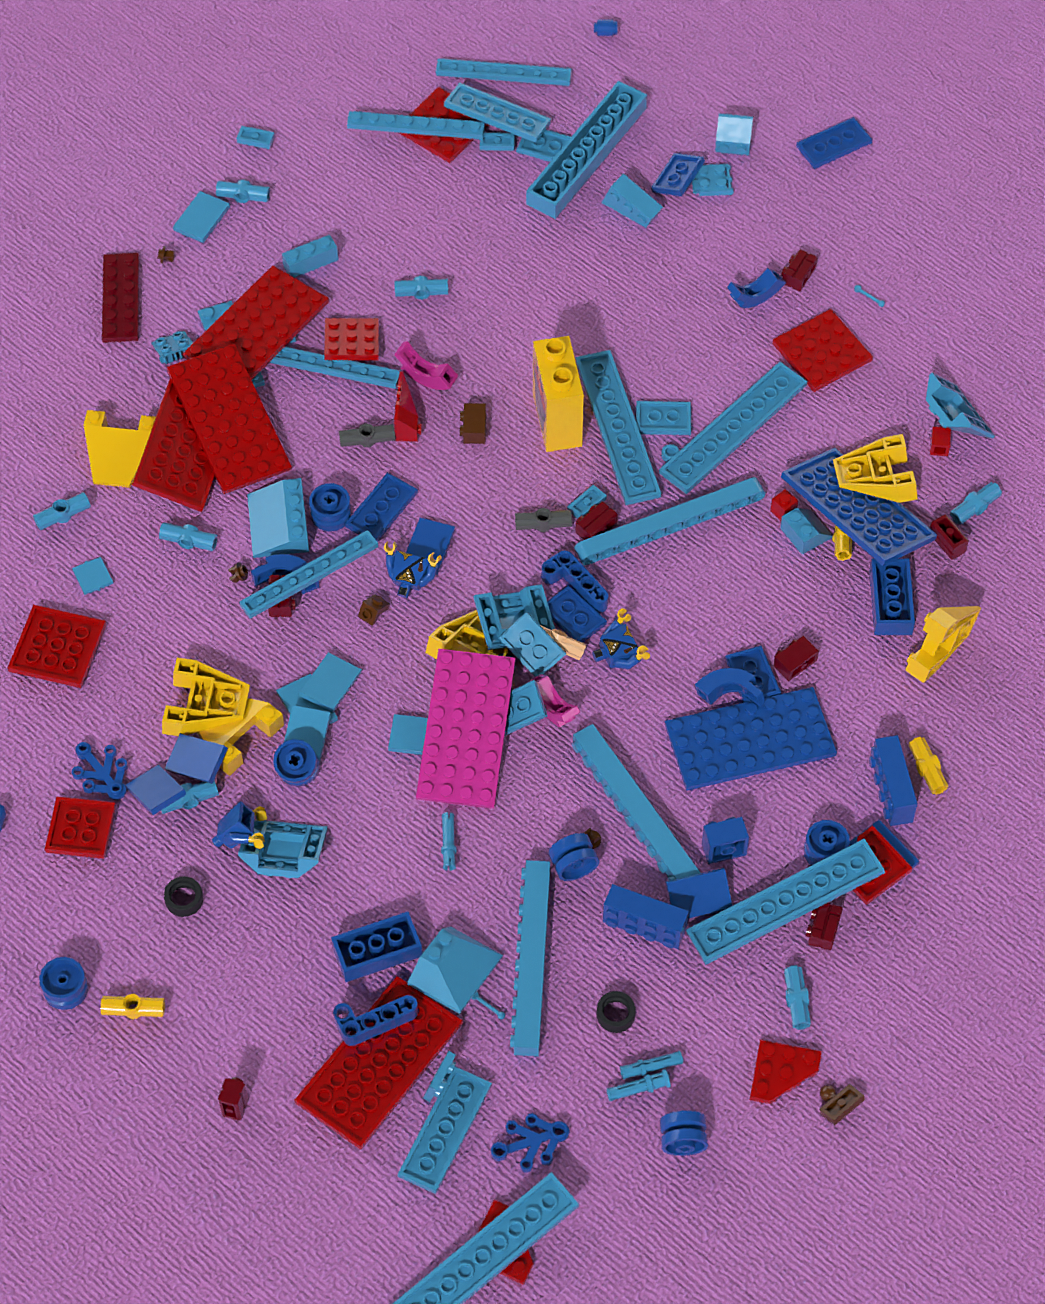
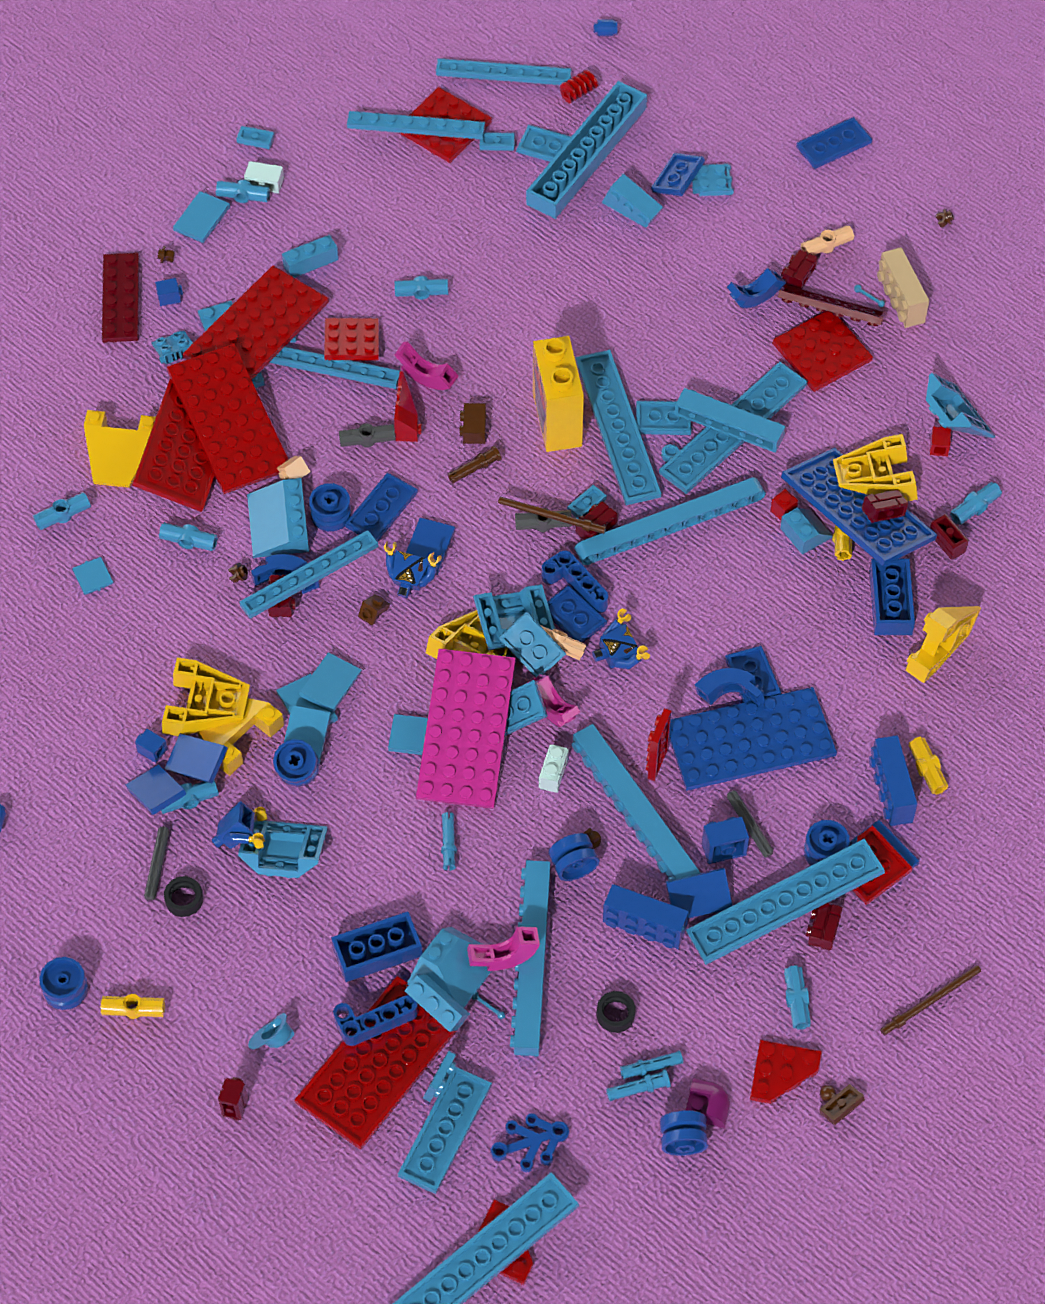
red plate [8,604,106,688] -> none
red plate [45,796,116,859] -> none
blue plant [71,742,128,800] -> none
dark azure plate [444,82,551,143] -> none
slope [715,114,753,155] -> none
dark red brick [773,636,819,681] -> none
none -> blue brick [135,729,168,763]
none -> dark grey axle [144,827,169,900]
none -> blue brick [155,278,183,306]
none -> light aqua brick [244,161,284,194]
none -> dark azure piece [248,1013,295,1049]
none -> light nougat brick [277,456,310,480]
none -> dark azure brick [405,974,470,1032]
none -> reddish brown pin [447,446,502,484]
none -> dark pink arch [467,927,540,971]
none -> reddish brown bar [498,496,606,534]
none -> light aqua brick [539,745,569,793]
none -> red piece [560,70,598,103]
none -> red plate [645,708,672,781]
none -> dark azure brick [675,388,786,453]
none -> magenta brick [685,1078,730,1129]
none -> dark grey axle [727,790,773,858]
none -> dark red plate [778,284,888,327]
none -> light nougat piece [801,226,854,255]
none -> dark red brick [862,490,908,523]
none -> tan brick [877,247,929,328]
none -> reddish brown bar [880,965,981,1036]
none -> reddish brown plate [935,208,954,227]

